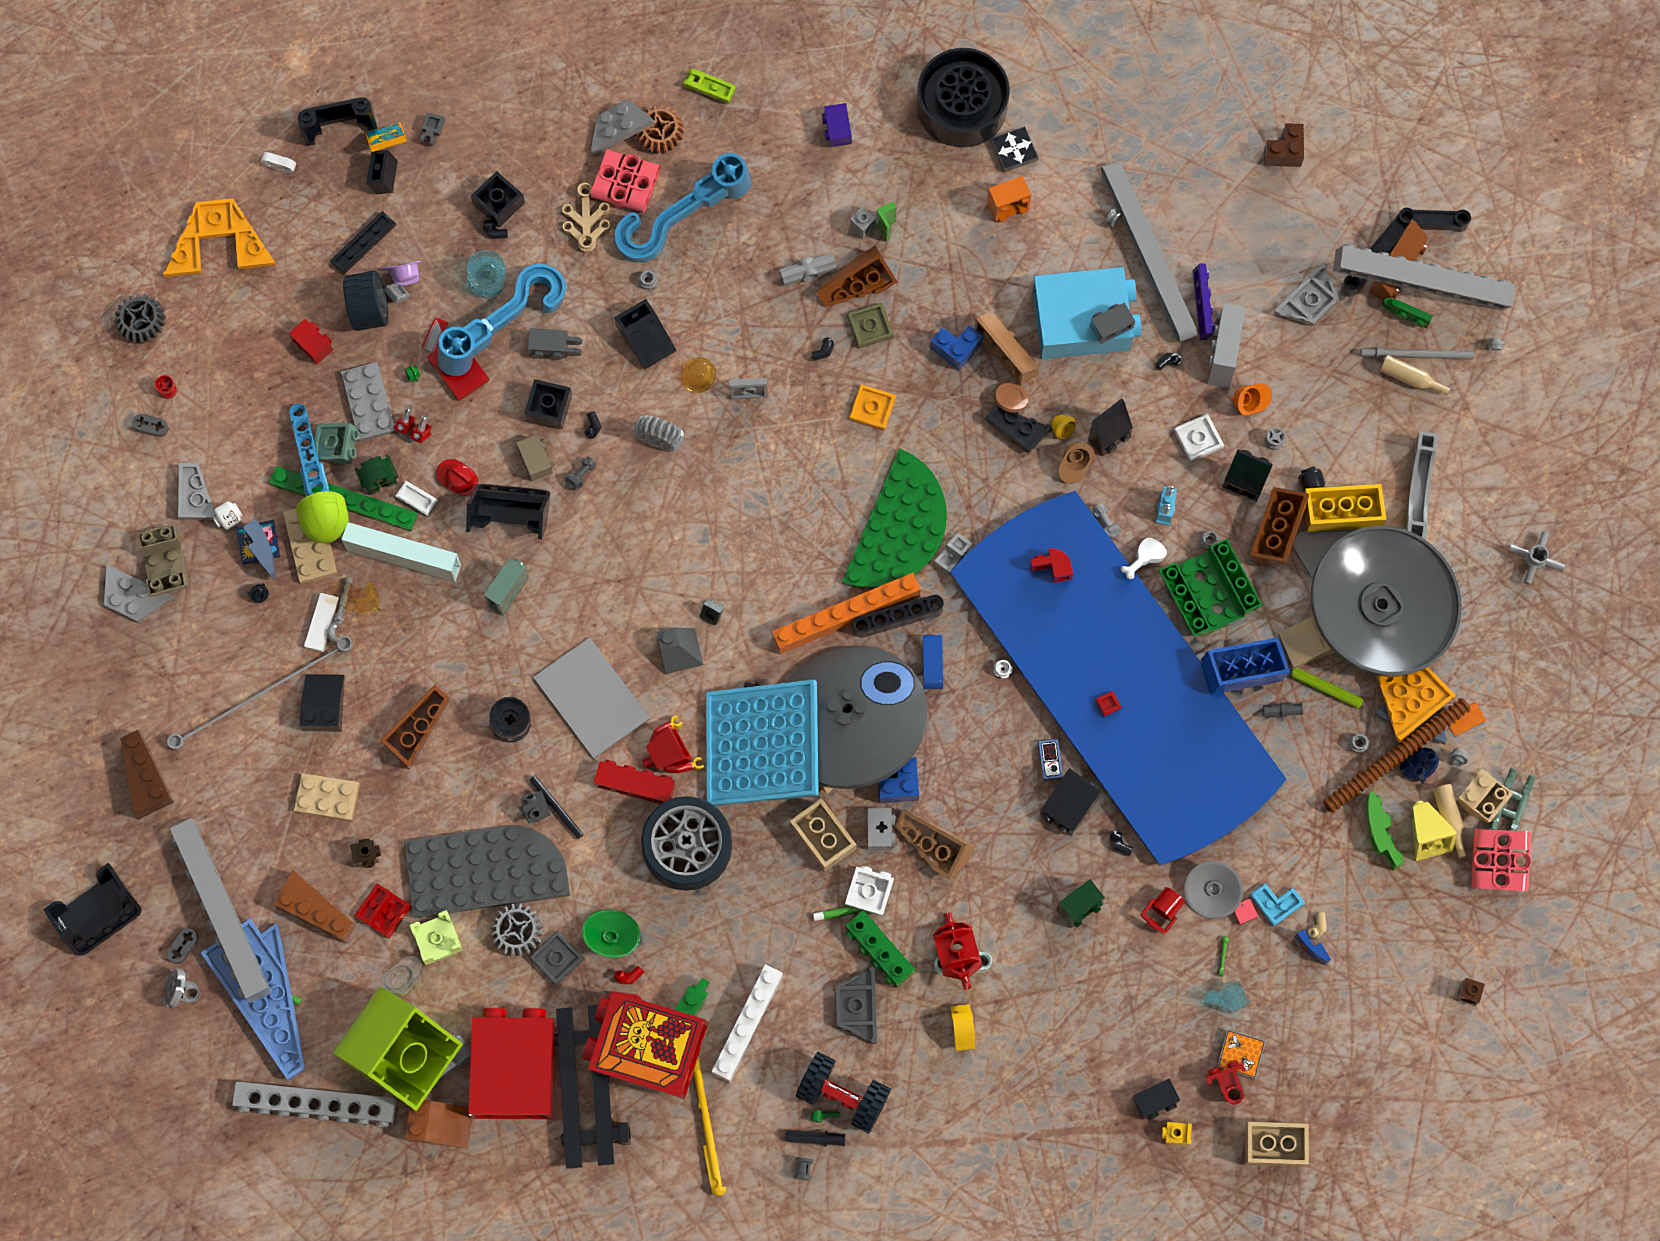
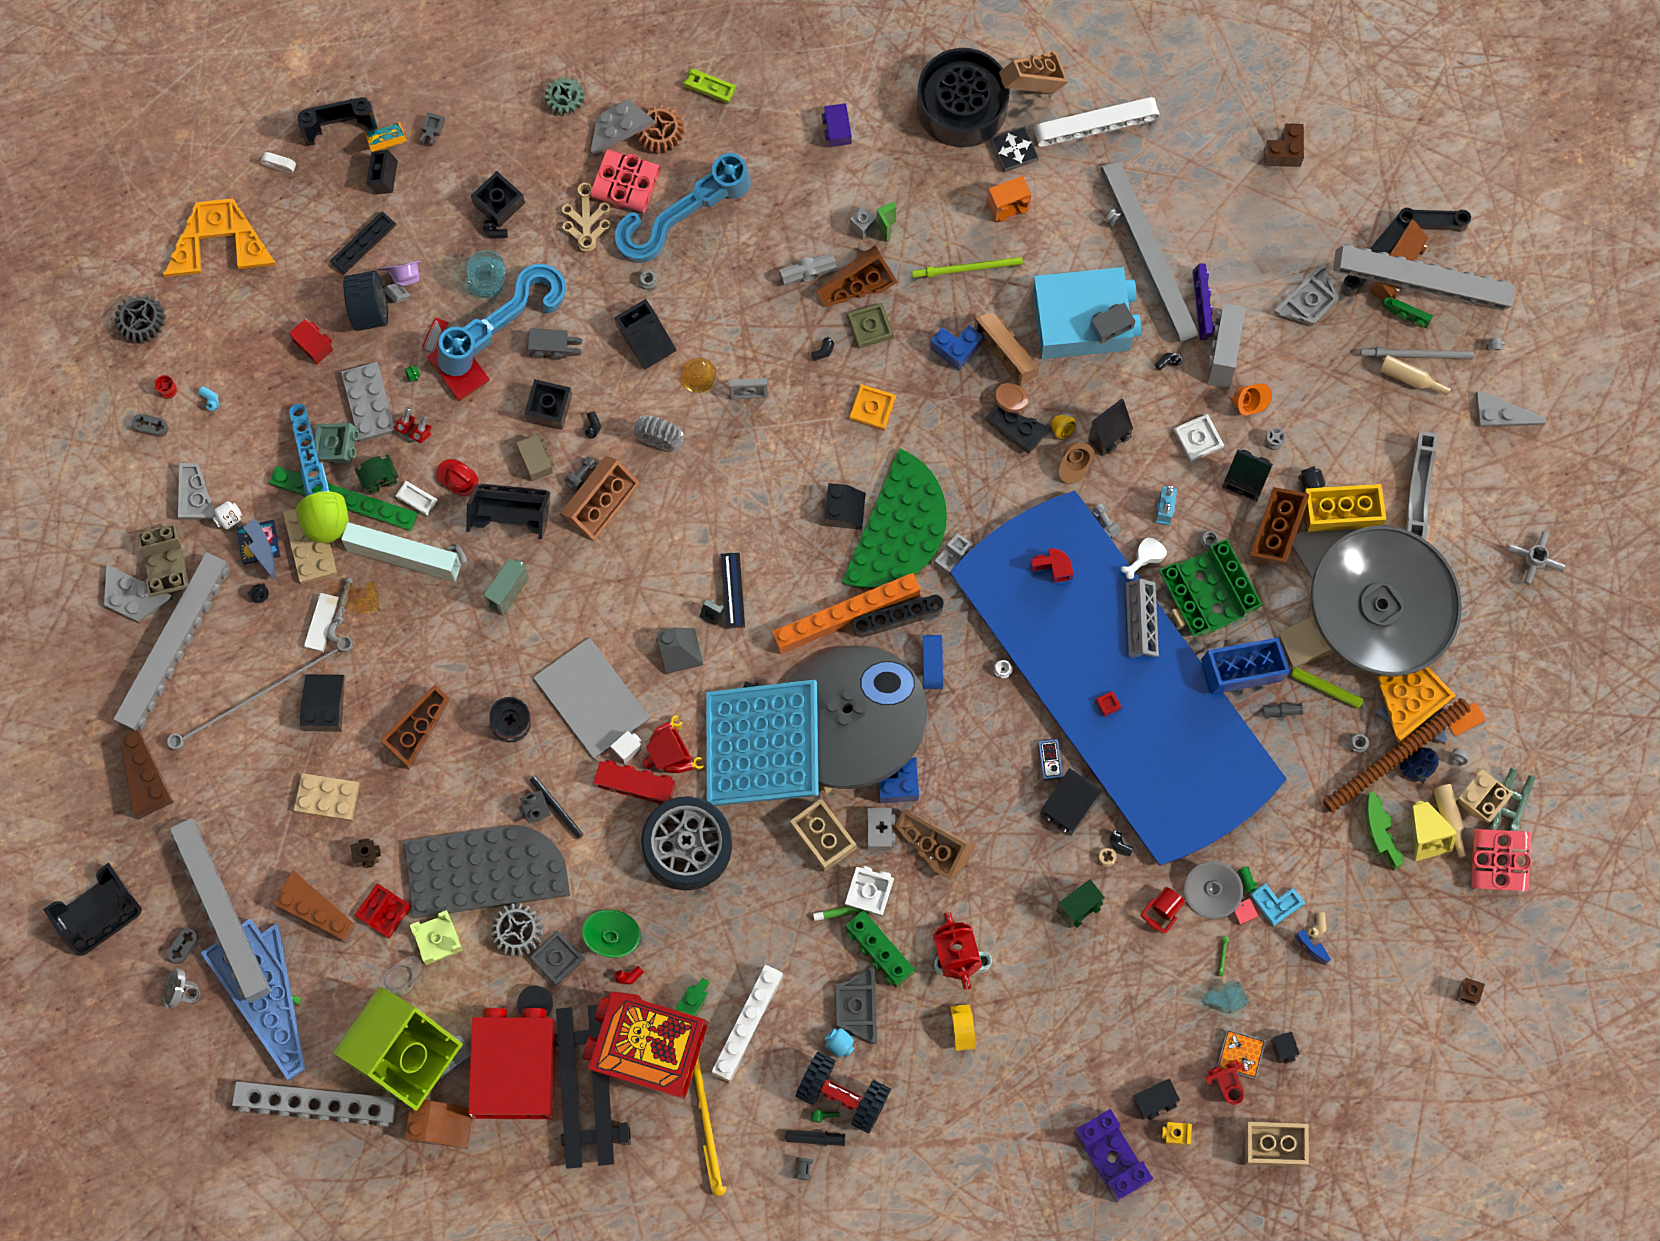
none -> light grey brick [113,552,230,732]
none -> medium azure arm [198,386,219,411]
none -> light grey piece [447,544,467,564]
none -> black piece [517,985,553,1017]
none -> sand green gear [545,76,585,116]
none -> nougat slope [560,456,640,541]
none -> white brick [611,731,642,764]
none -> tile [721,552,745,629]
none -> black slope [824,483,866,530]
none -> medium azure head [824,1028,854,1058]
none -> lime bar [912,257,1023,278]
none -> medium nougat wedge [999,51,1068,94]
none -> white beam [1033,97,1160,147]
none -> dark purple plate [1074,1109,1153,1203]
none -> tan bush [1098,848,1117,867]
none -> light grey fence [1126,578,1159,658]
none -> tan tile [1167,608,1187,632]
none -> green pin [1237,867,1257,893]
none -> black brick [1271,1031,1300,1064]
none -> light grey wing [1476,391,1546,427]

